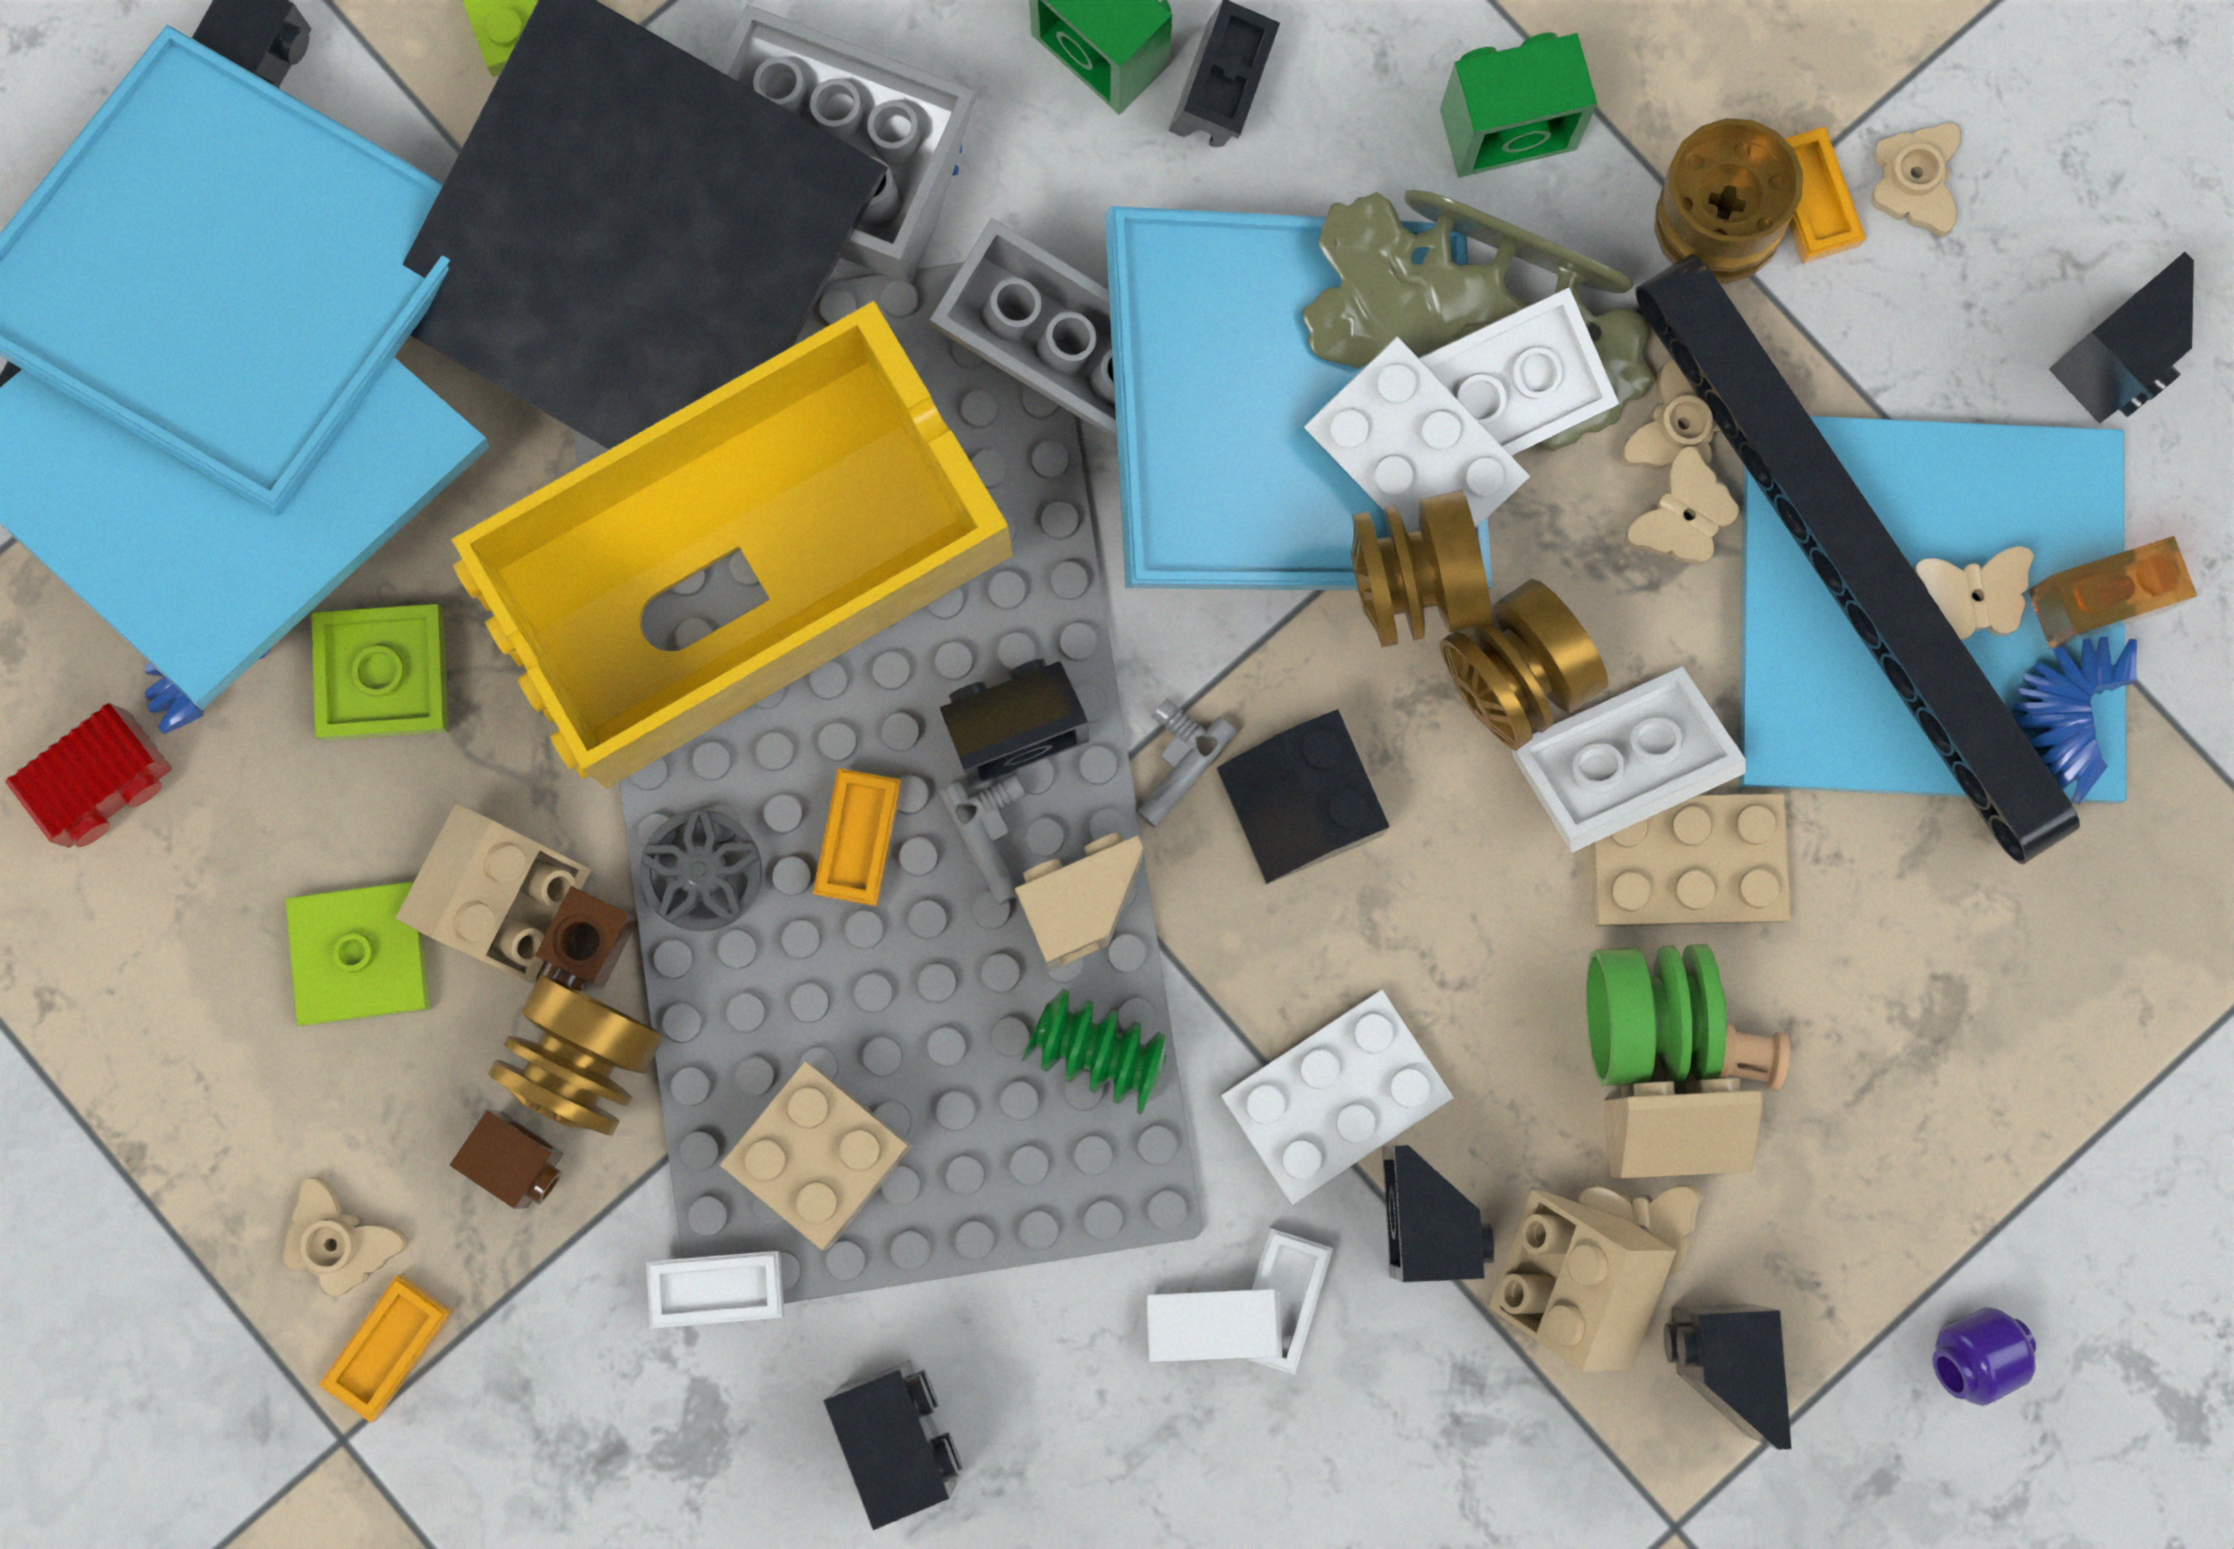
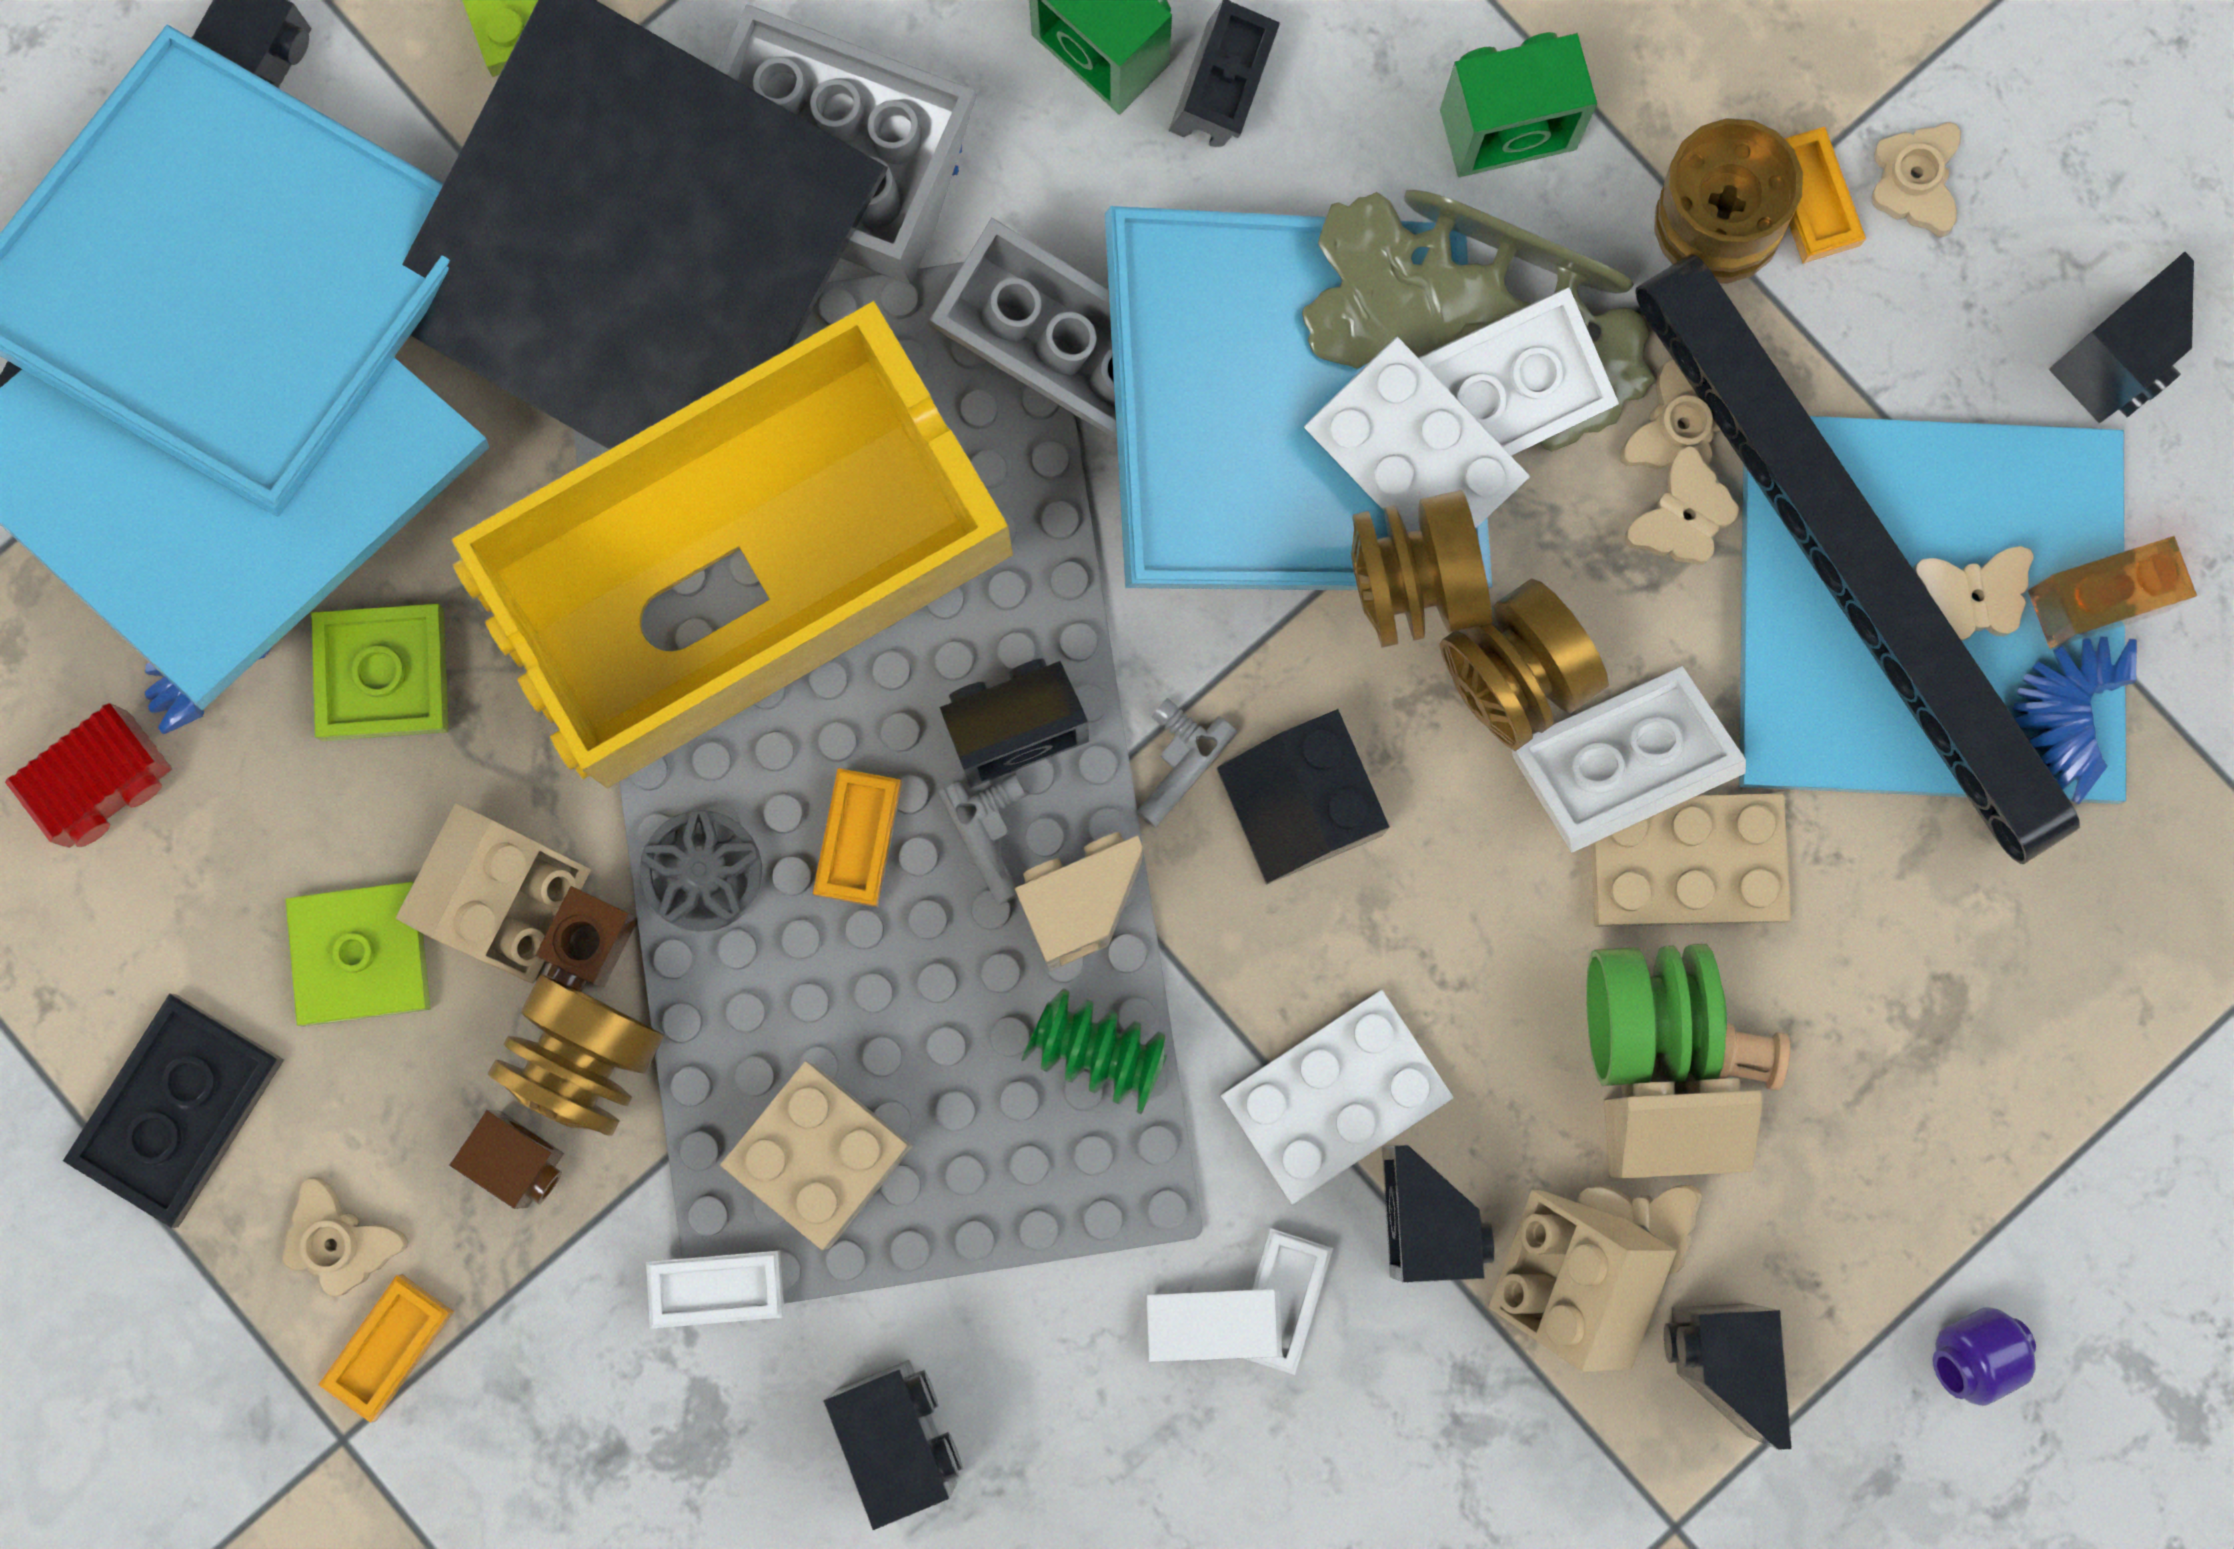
none -> black tile [63,993,284,1228]

